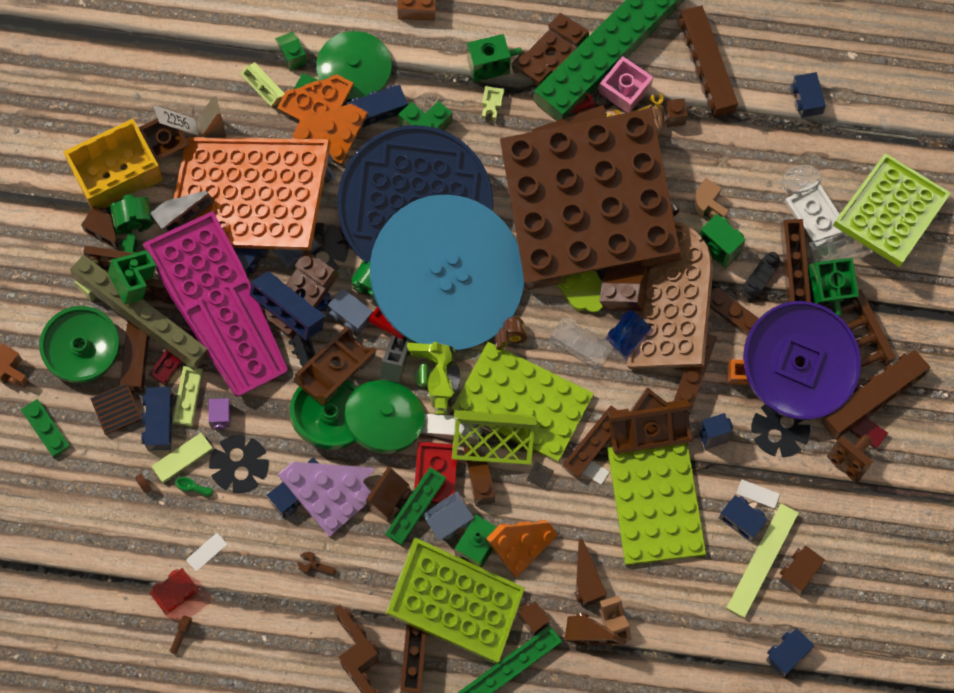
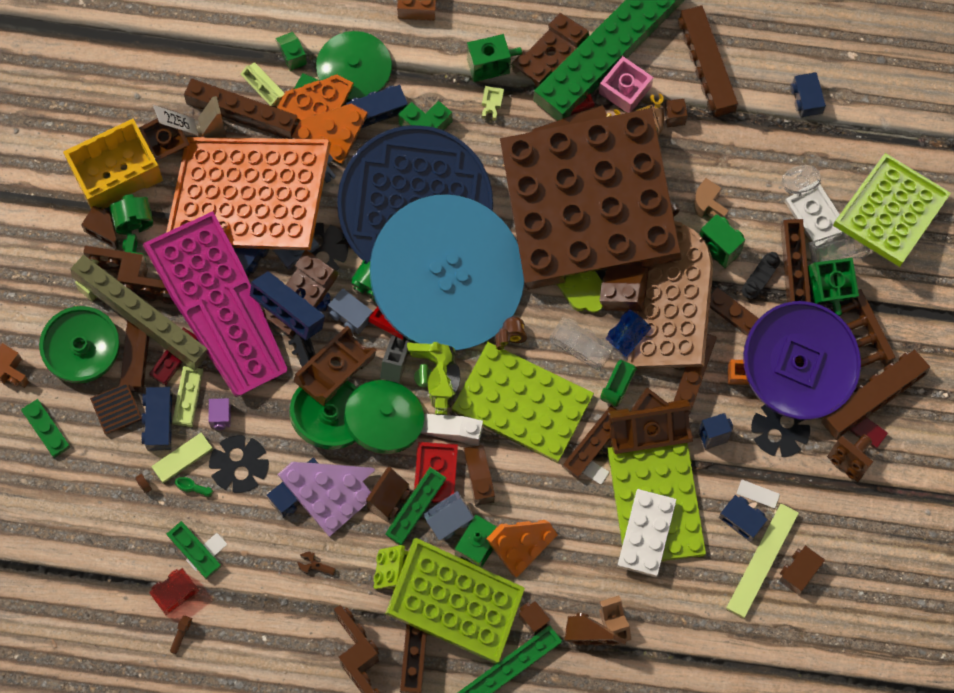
green brick [108,250,156,305] -> none
slope [151,191,215,233] -> none
lime fence [452,410,537,465] -> none
clear smoke tile [527,461,554,489] -> none
reddish brown slope [574,538,607,607] -> none
dark blue brick [766,628,815,678] -> none
none -> green plate [166,521,222,580]
none -> reddish brown brick [184,78,298,139]
none -> lime bracket [373,545,409,590]
none -> green animal [600,360,637,407]
none -> white plate [617,489,676,578]

